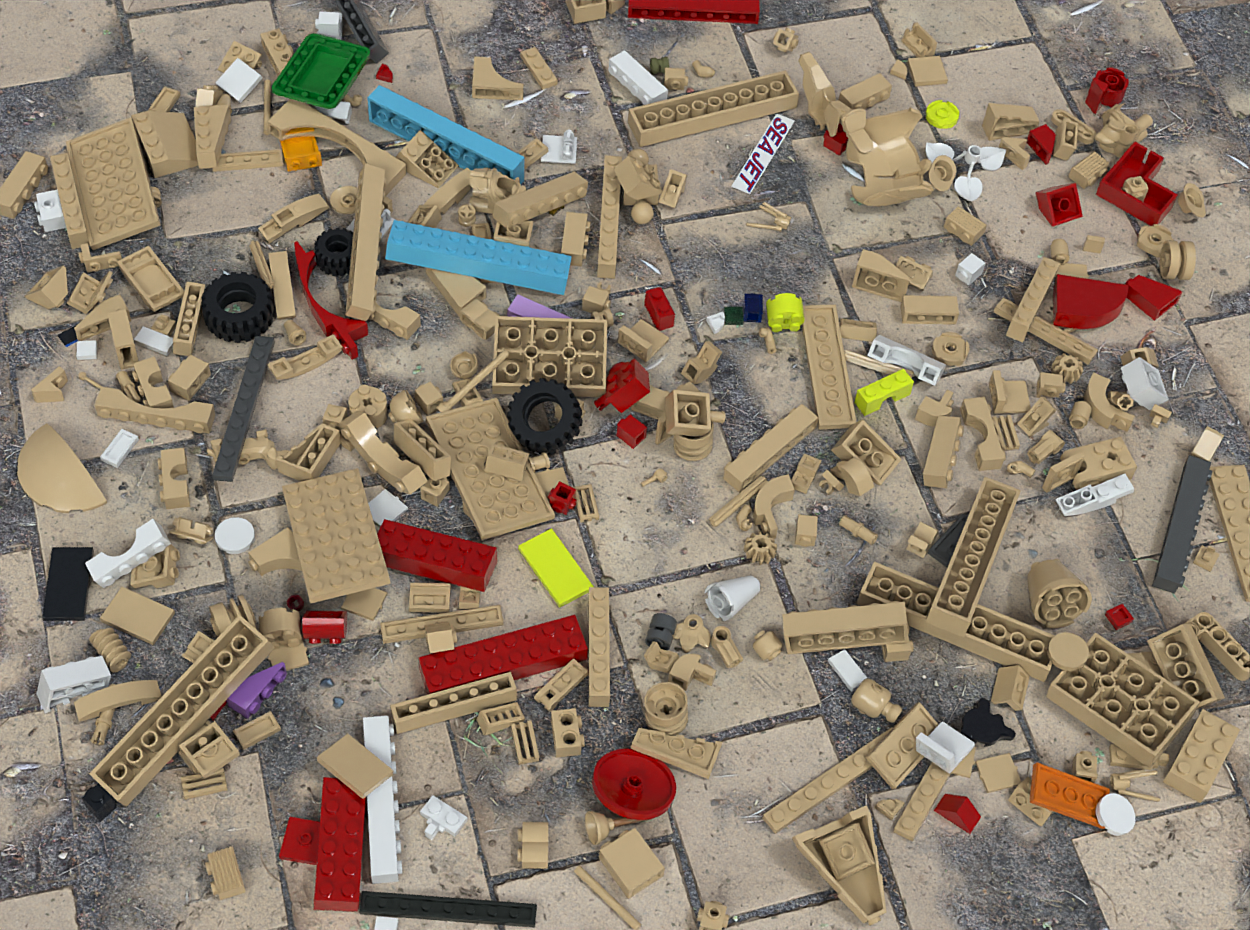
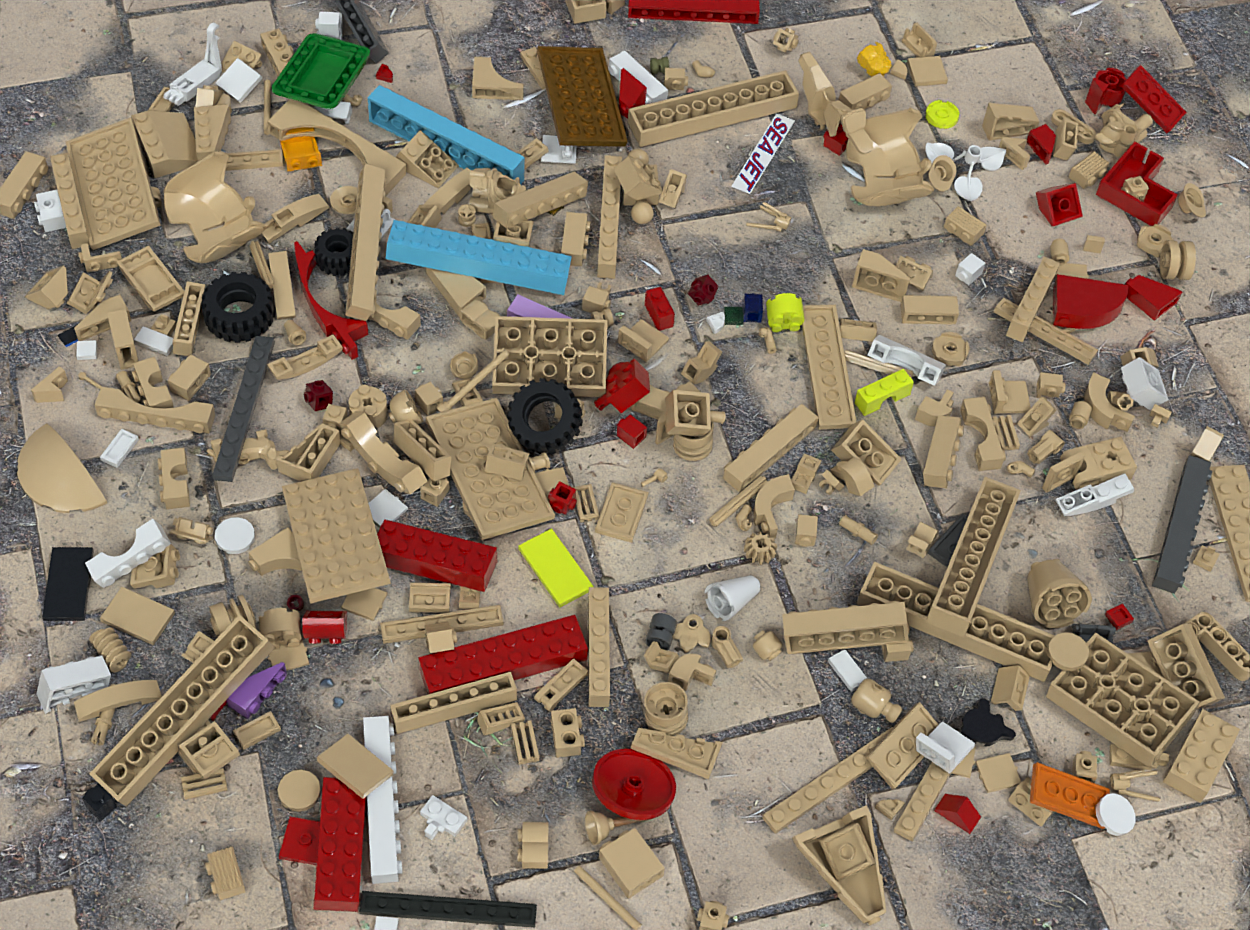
tan gear [1051,353,1083,384] -> none
none -> white hinge [164,23,222,106]
none -> tan piece [164,151,266,263]
none -> tan tile [278,770,321,812]
none -> dark red brick [304,380,333,411]
none -> pearl gold plate [537,46,628,147]
none -> tan tile [595,482,649,543]
none -> red slope [619,68,647,119]
none -> dark red brick [687,275,719,306]
none -> yellow hair [857,42,892,77]
none -> dark grey hinge [1072,623,1116,644]
none -> red tile [1121,65,1187,133]

